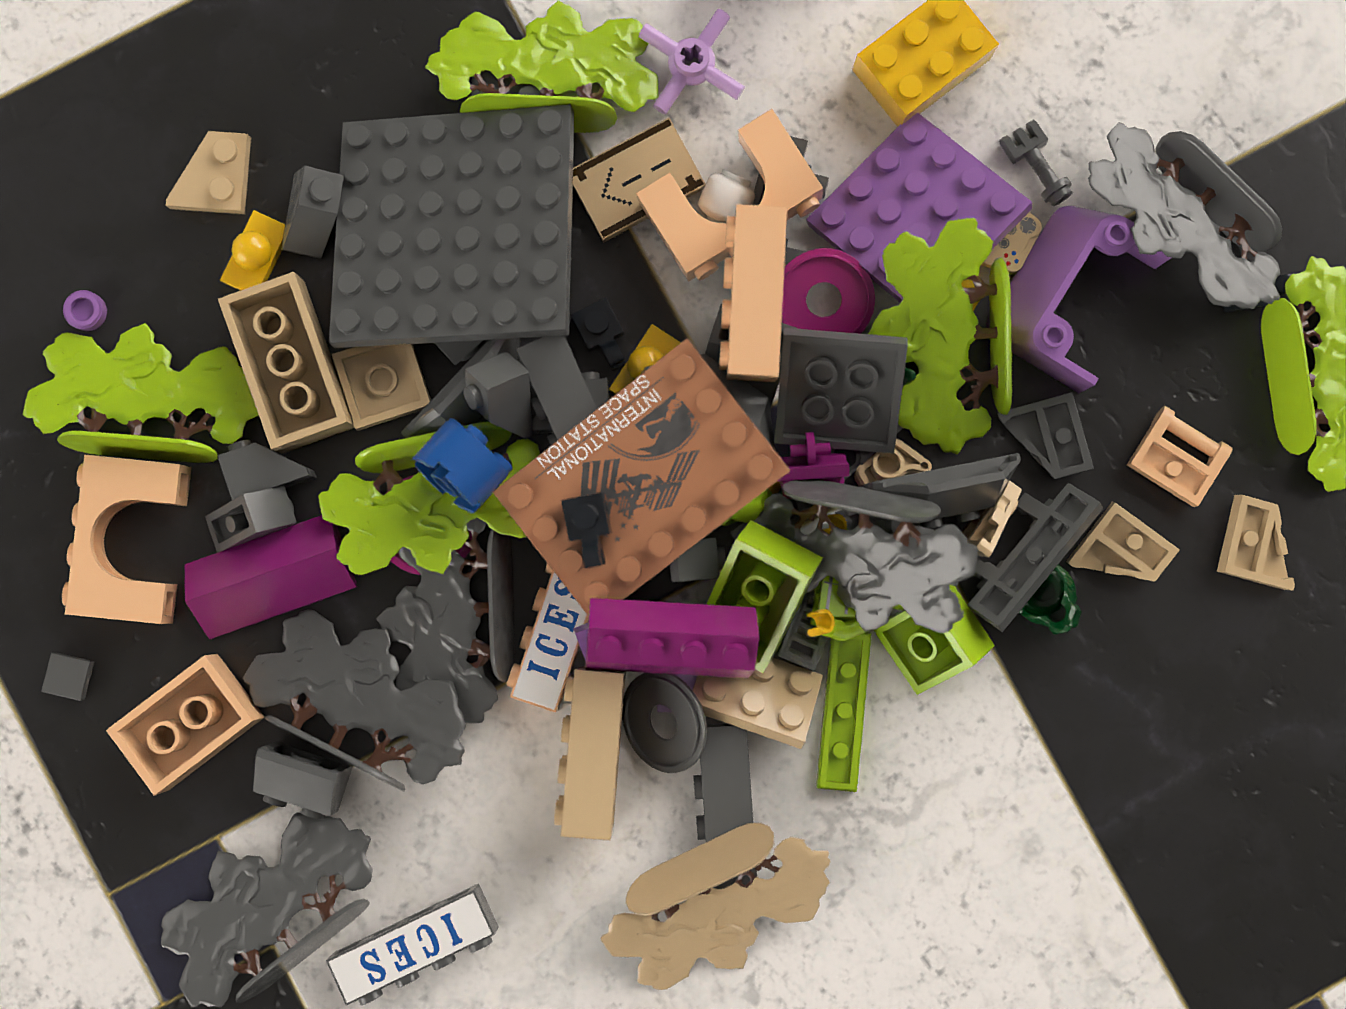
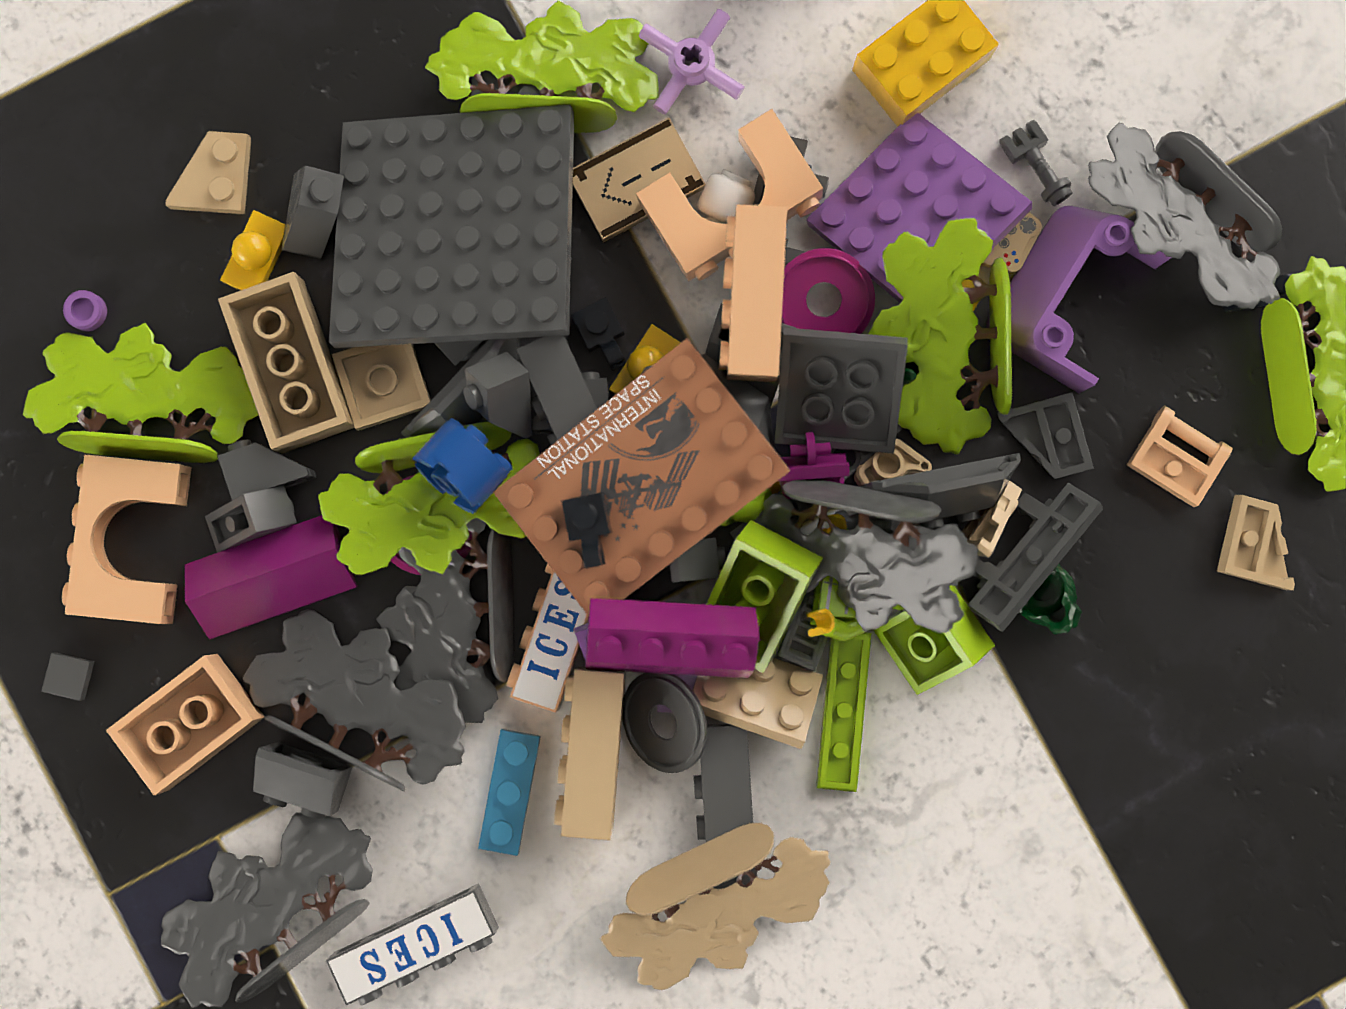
tan wing [1066,501,1180,581] -> none
none -> dark azure plate [478,729,541,856]

